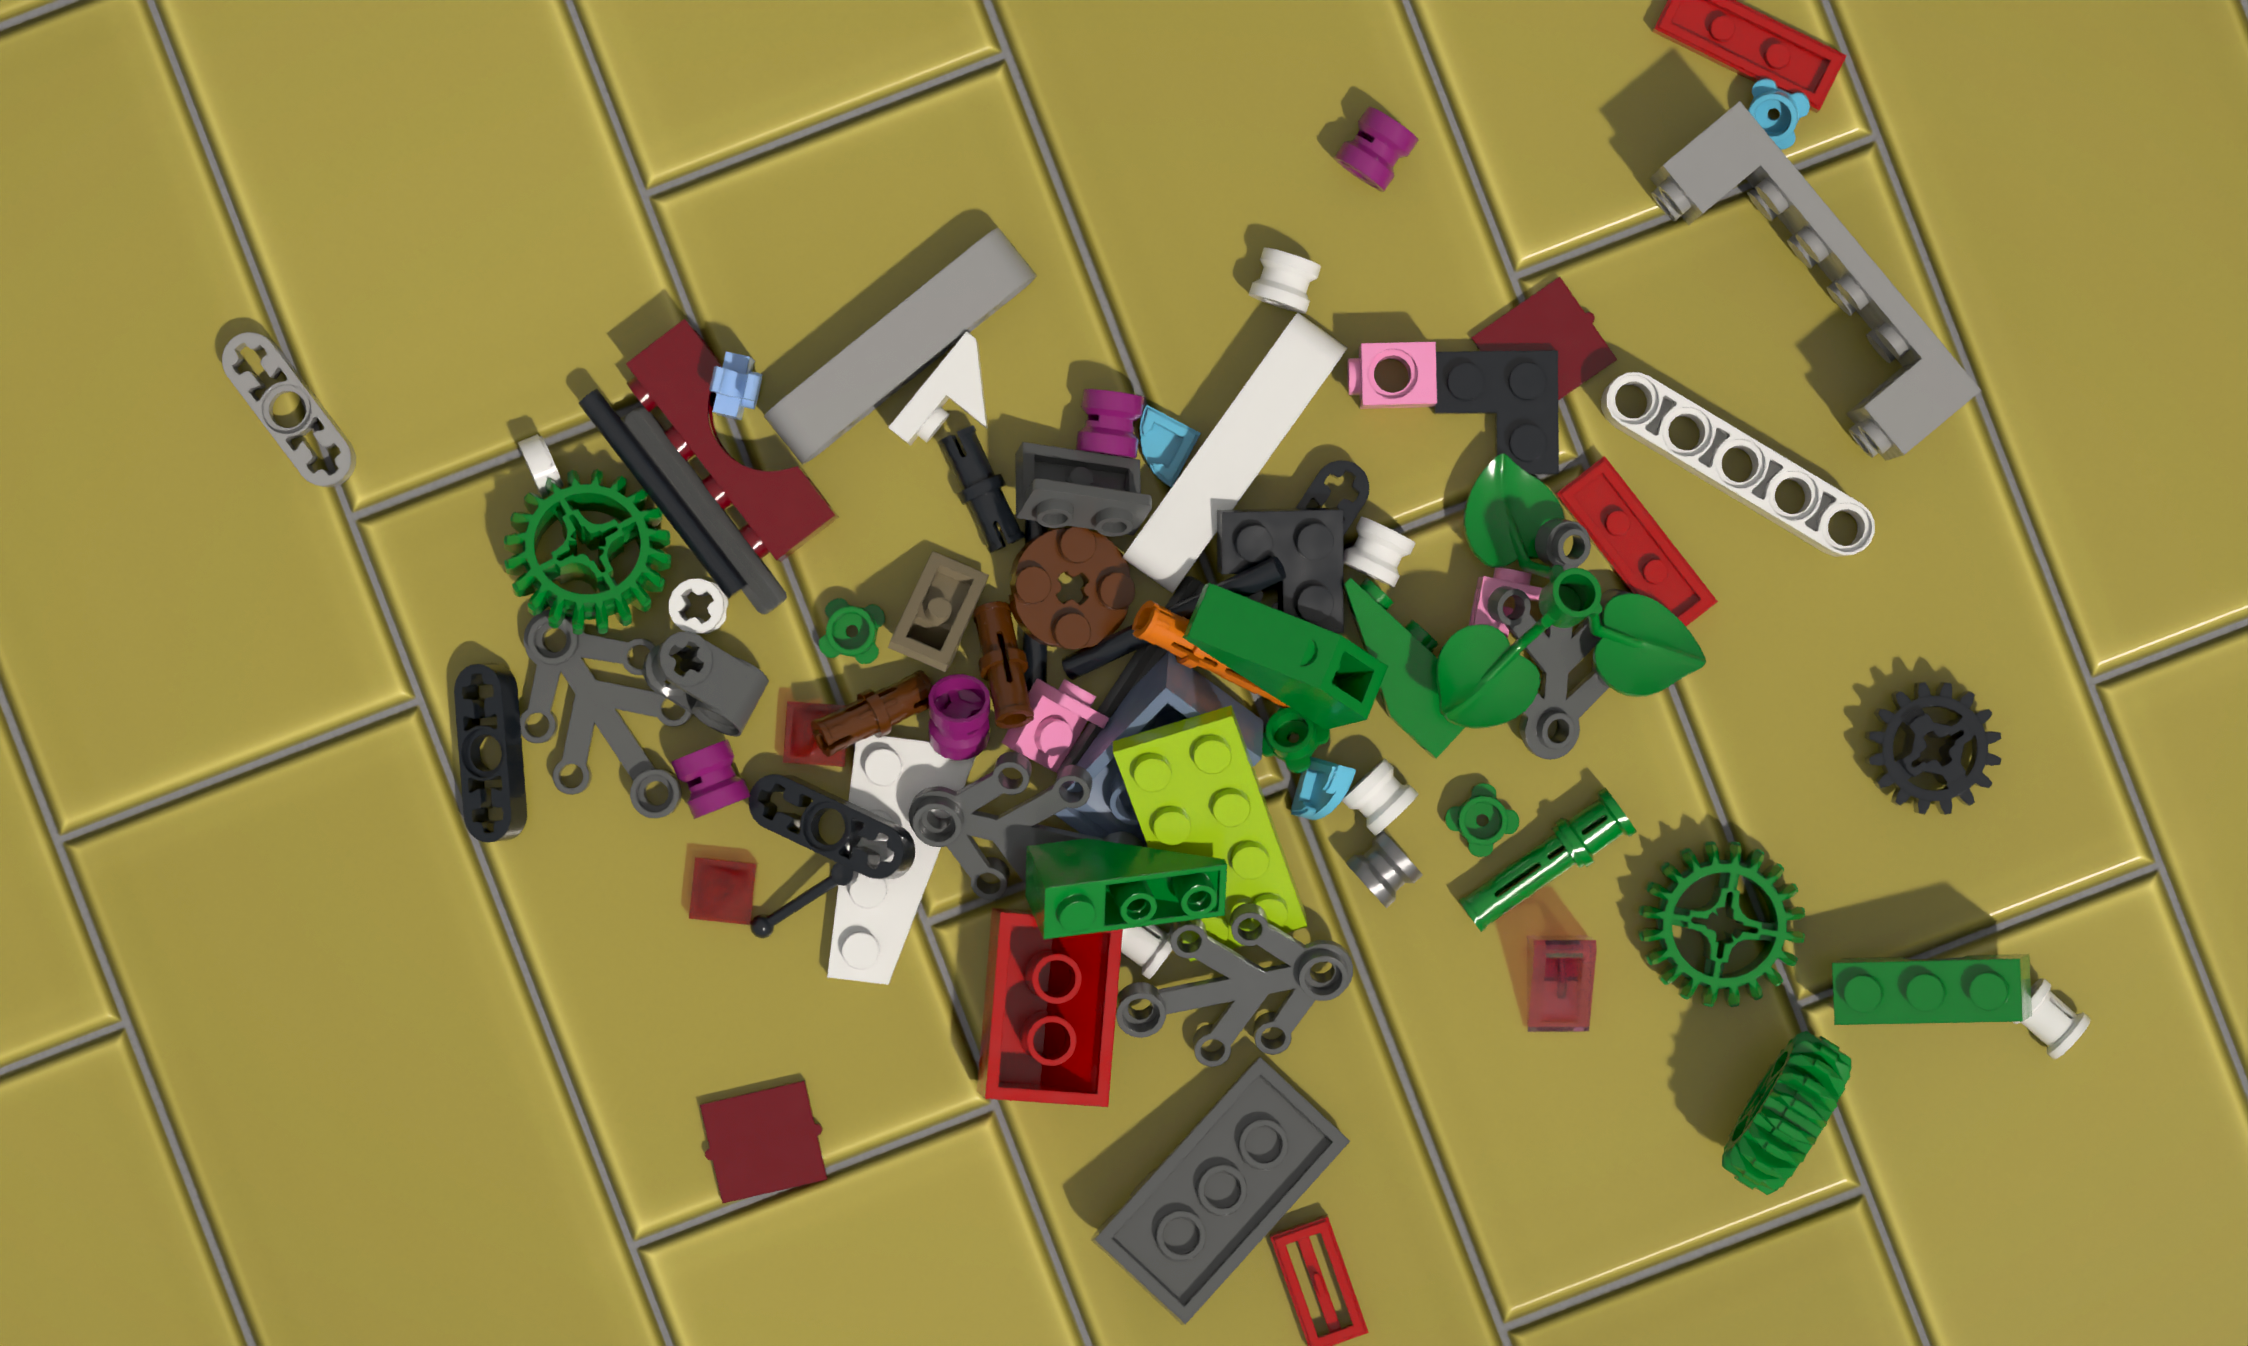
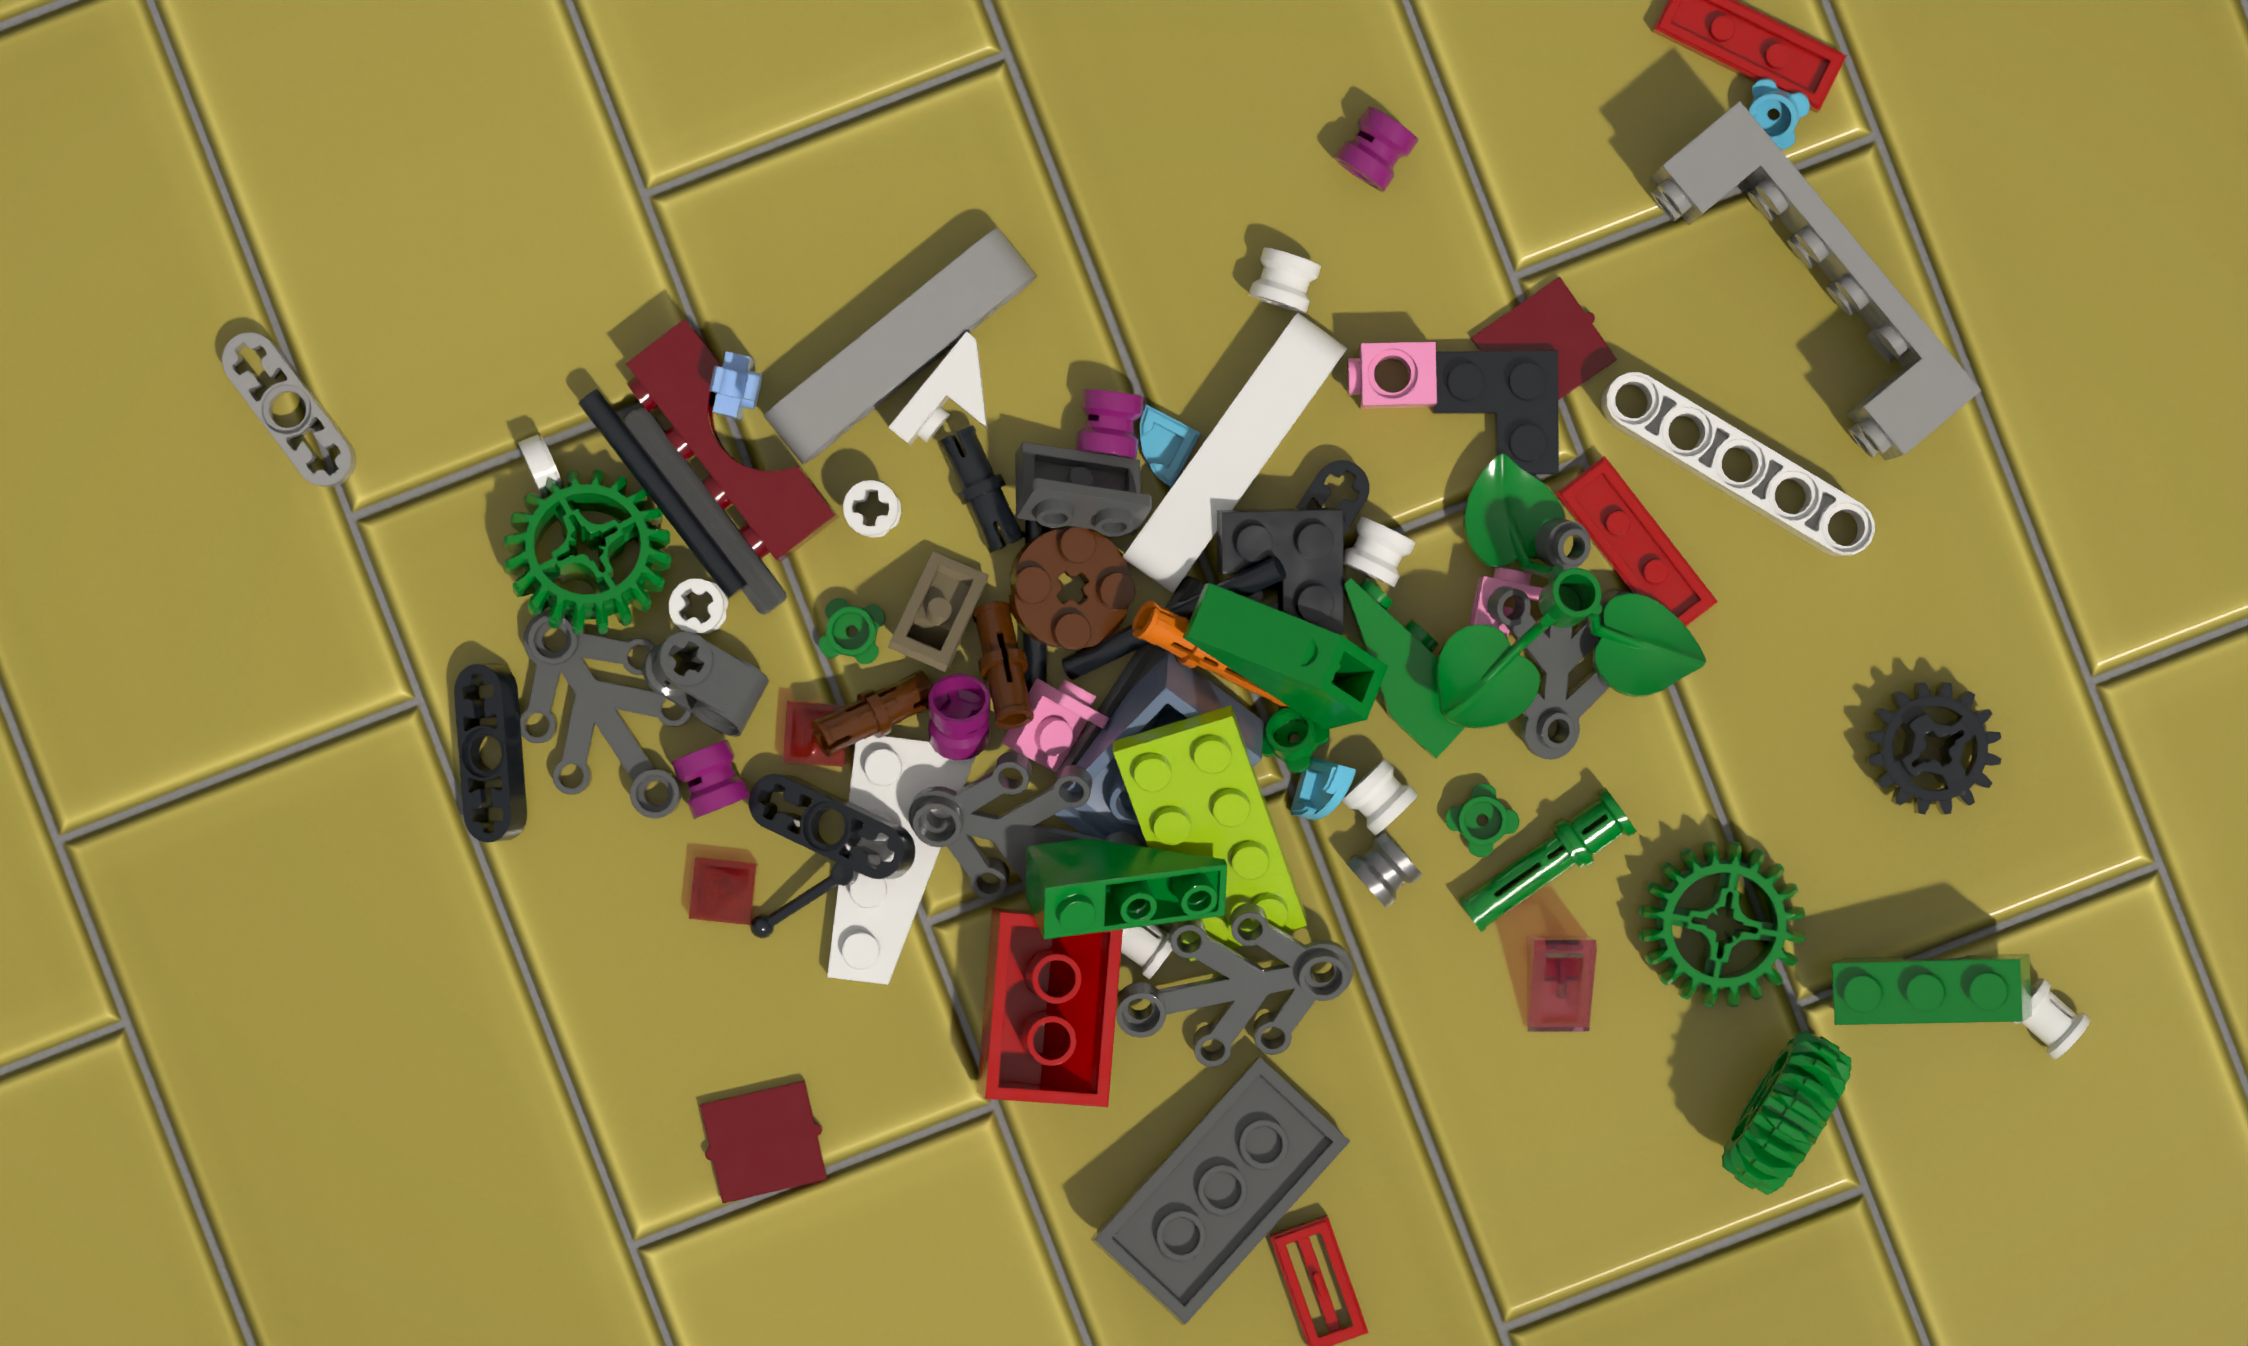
none -> white bush [843,480,902,538]

